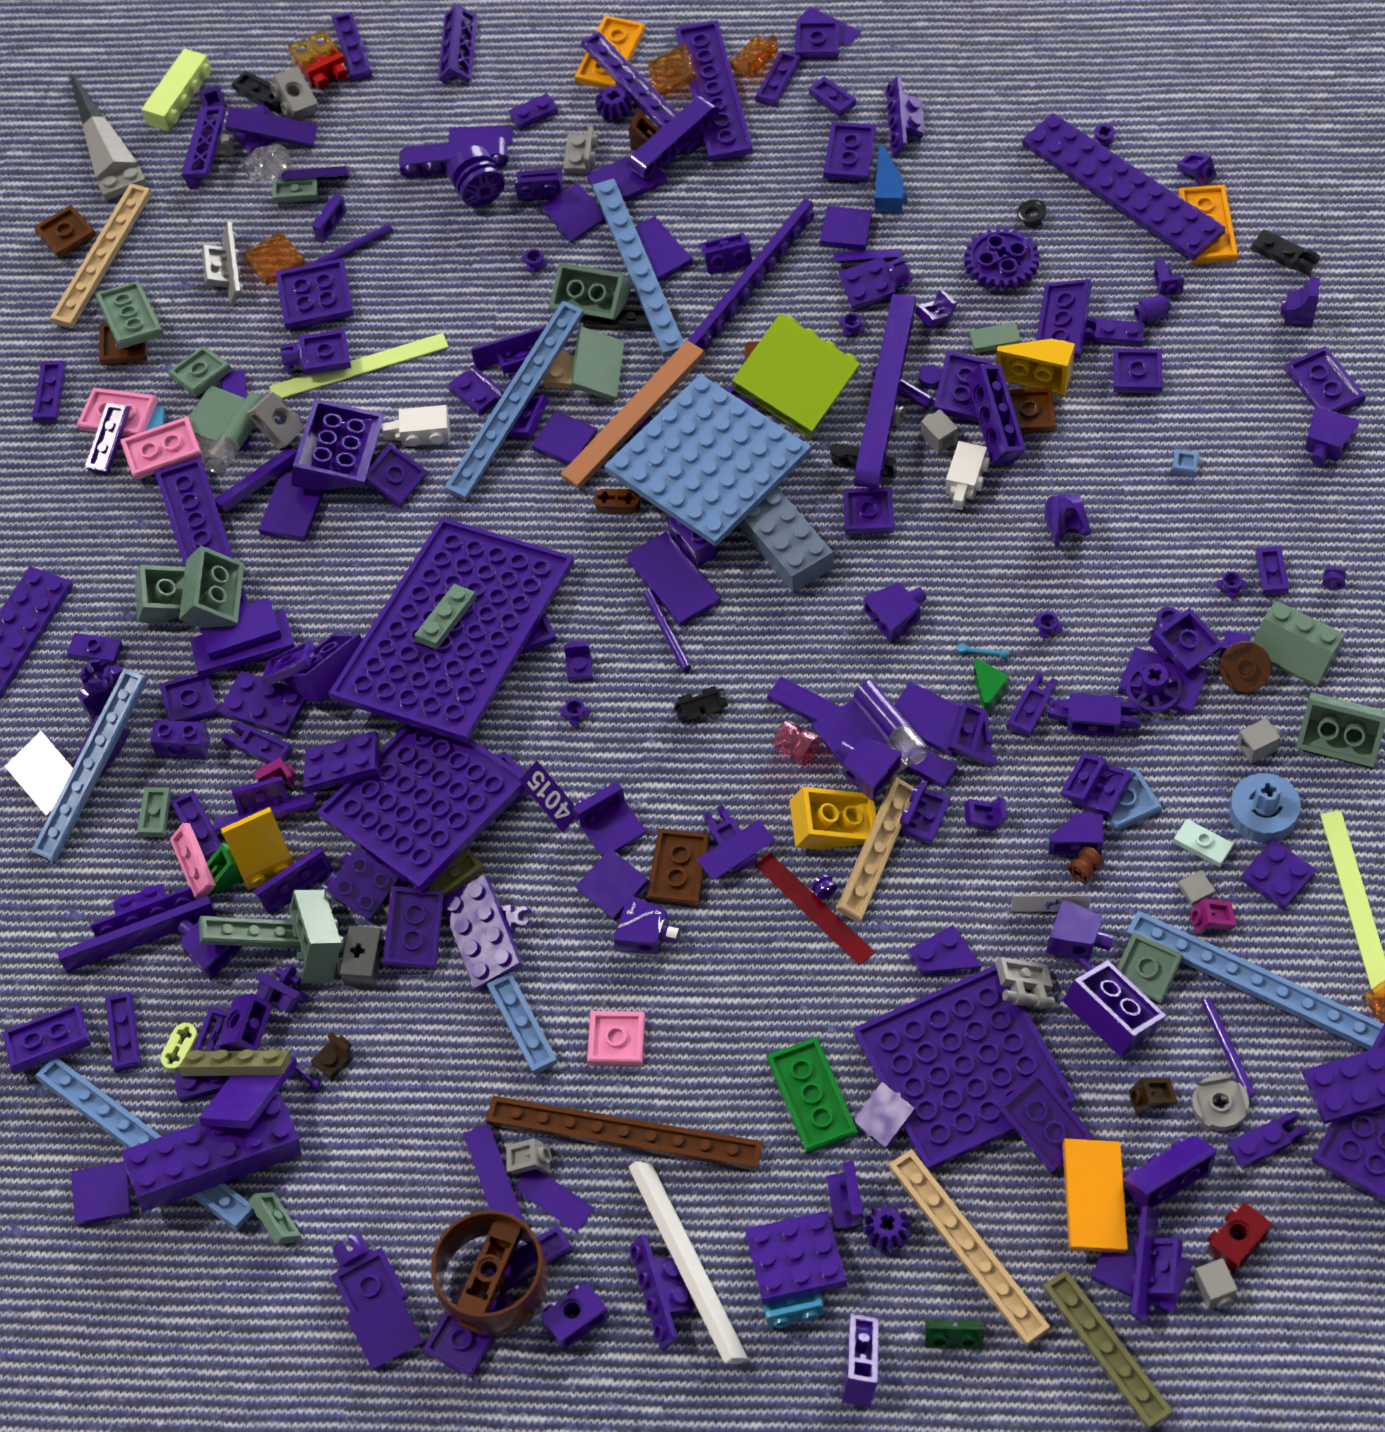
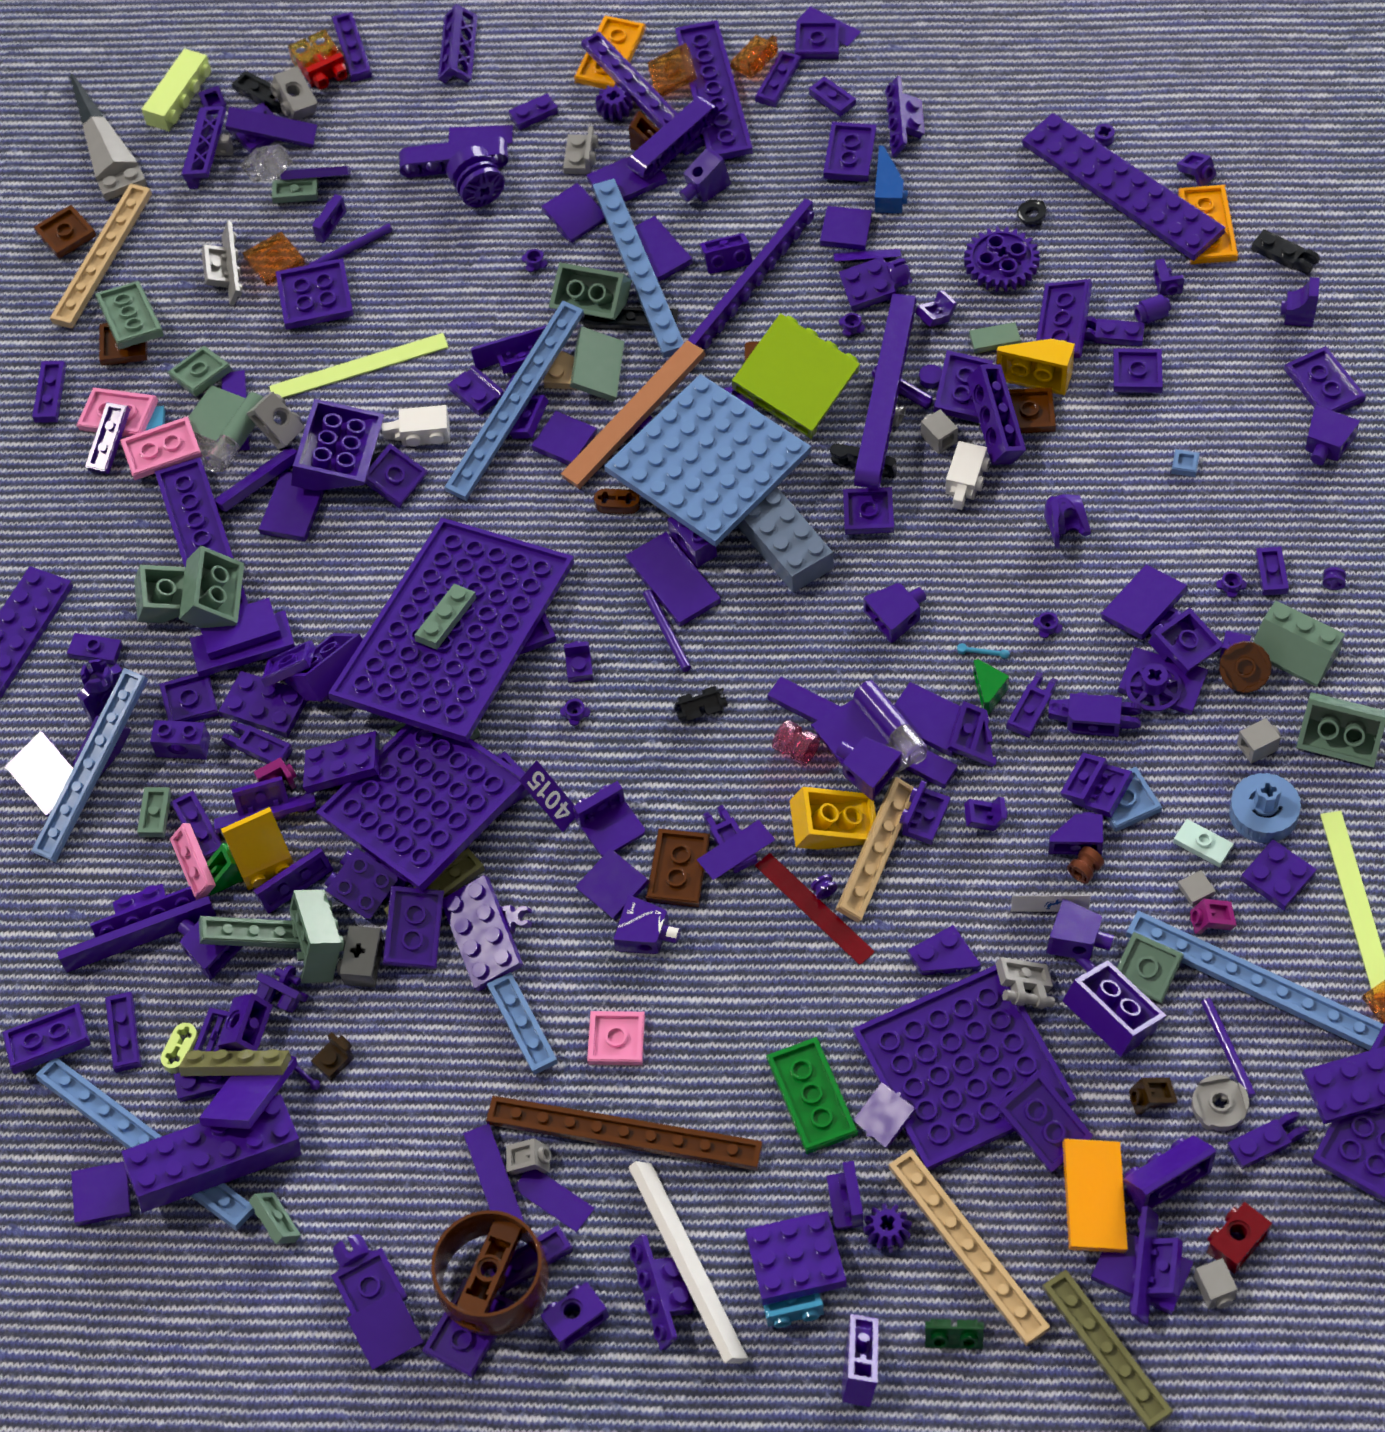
dark purple plate [280,329,351,376] -> none
dark purple bracket [514,168,563,202] -> none
none -> dark purple torso [679,146,731,202]
none -> dark purple tile [1101,564,1188,640]

